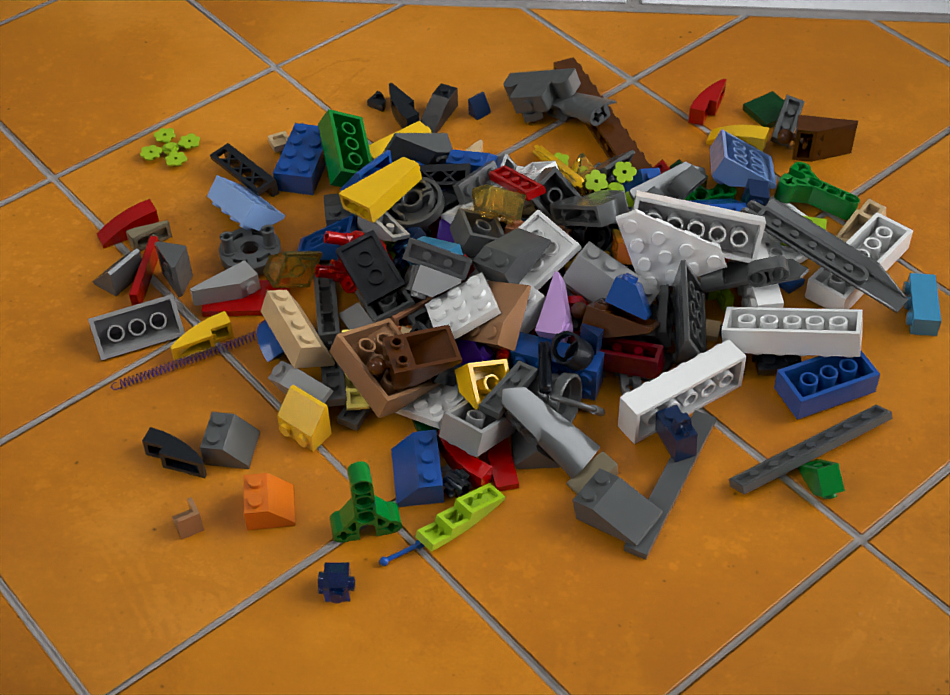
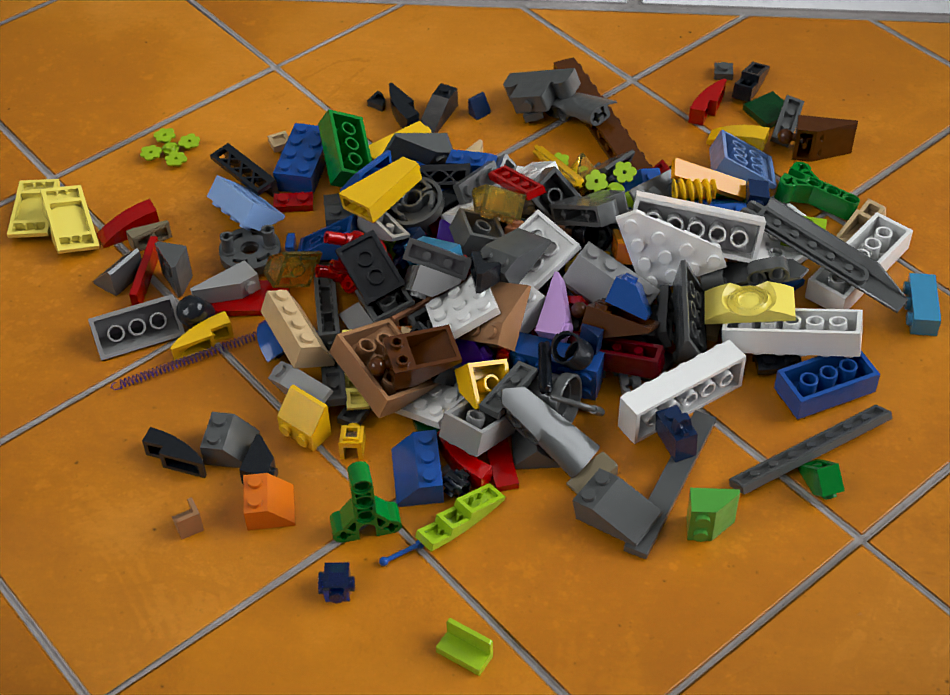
none -> light yellow slope [7,179,60,238]
none -> light yellow slope [40,185,99,254]
none -> black helmet [176,295,215,328]
none -> black slope [239,434,278,484]
none -> red plate [273,192,314,212]
none -> blue tile [285,233,297,262]
none -> yellow window [338,423,366,460]
none -> lime panel [436,618,493,676]
none -> black slope [470,251,501,293]
none -> light orange tile [671,158,746,201]
none -> yellow piece [671,178,717,205]
none -> bright green slope [686,488,740,542]
none -> light yellow slope [705,281,796,324]
none -> dark grey plate [714,62,733,80]
none -> black slope [732,62,770,102]

